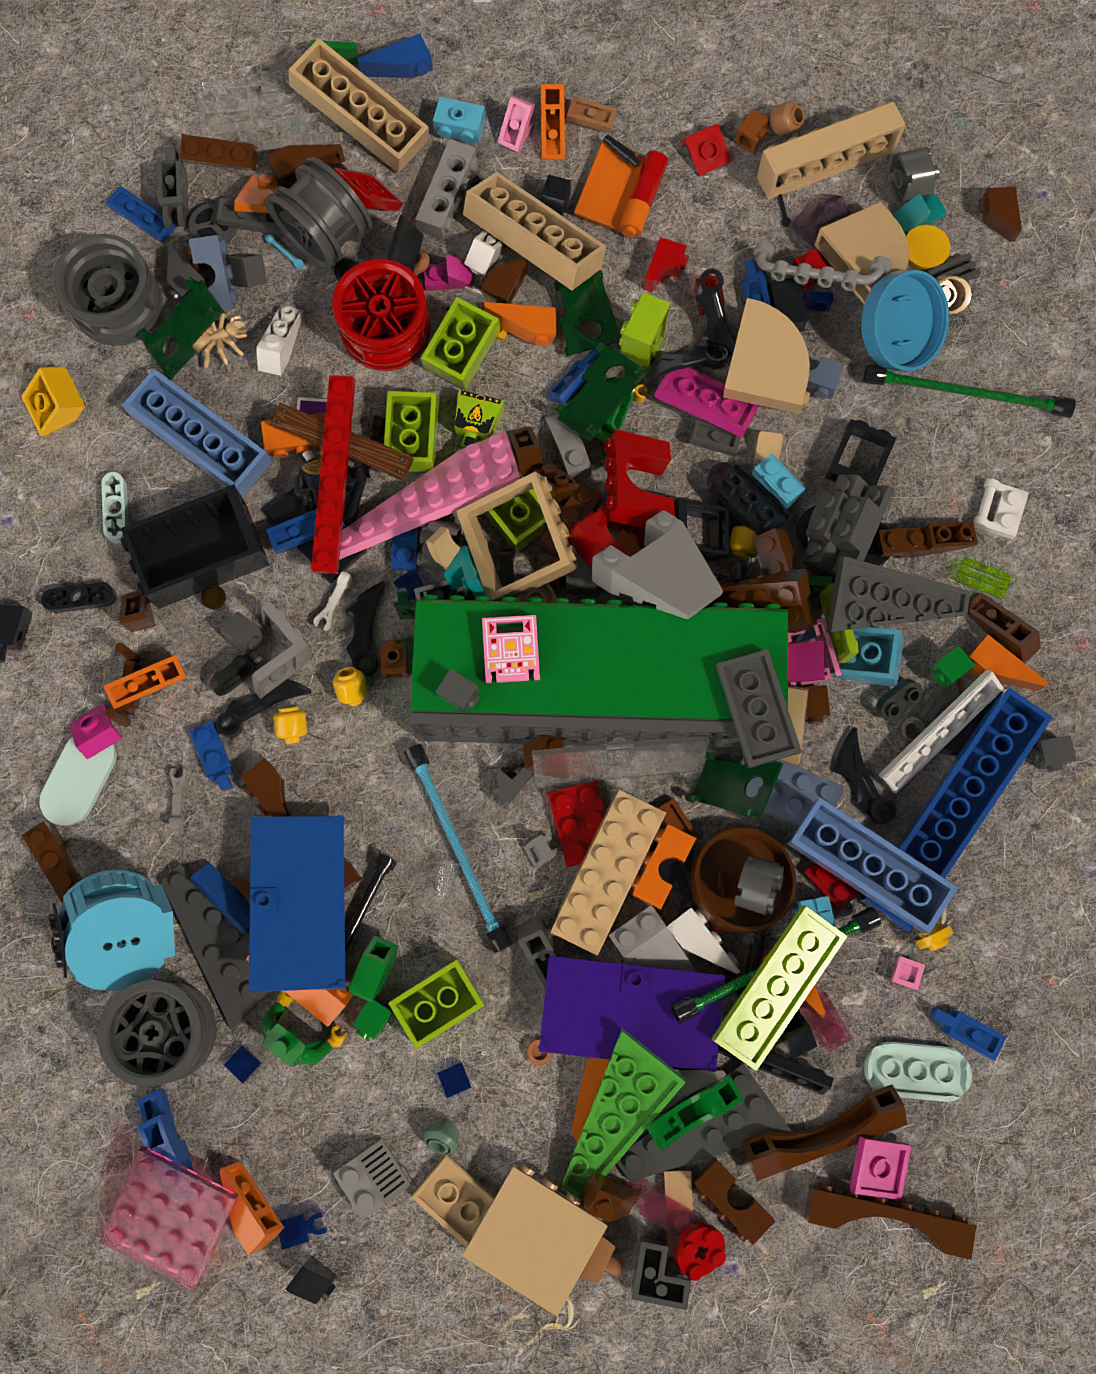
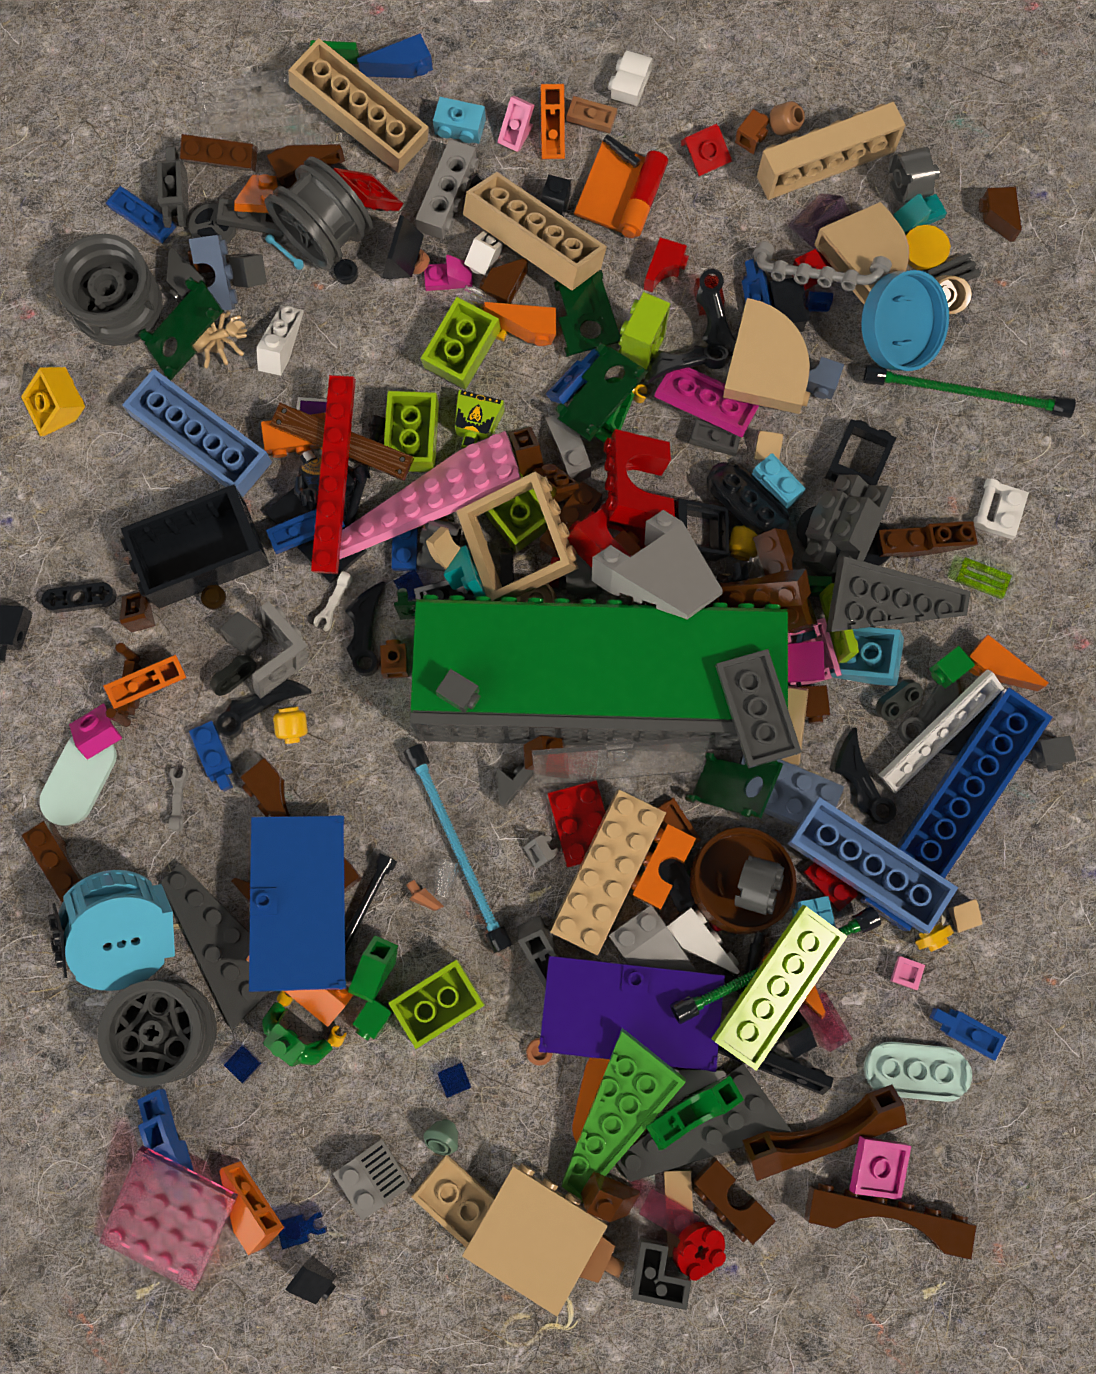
light aqua beam [101,472,129,543] -> none
blue tile [189,862,250,934] -> none
red wheel [332,259,431,371] -> none
yellow head [332,667,369,706] -> none
bright pink container [482,615,540,683] -> none
black hinge [776,182,791,227] -> none
reddish brown slope [967,592,1041,663] -> none
none -> nougat bar [406,880,444,911]
none -> white brick [608,50,653,106]
none -> tan slope [948,899,982,933]

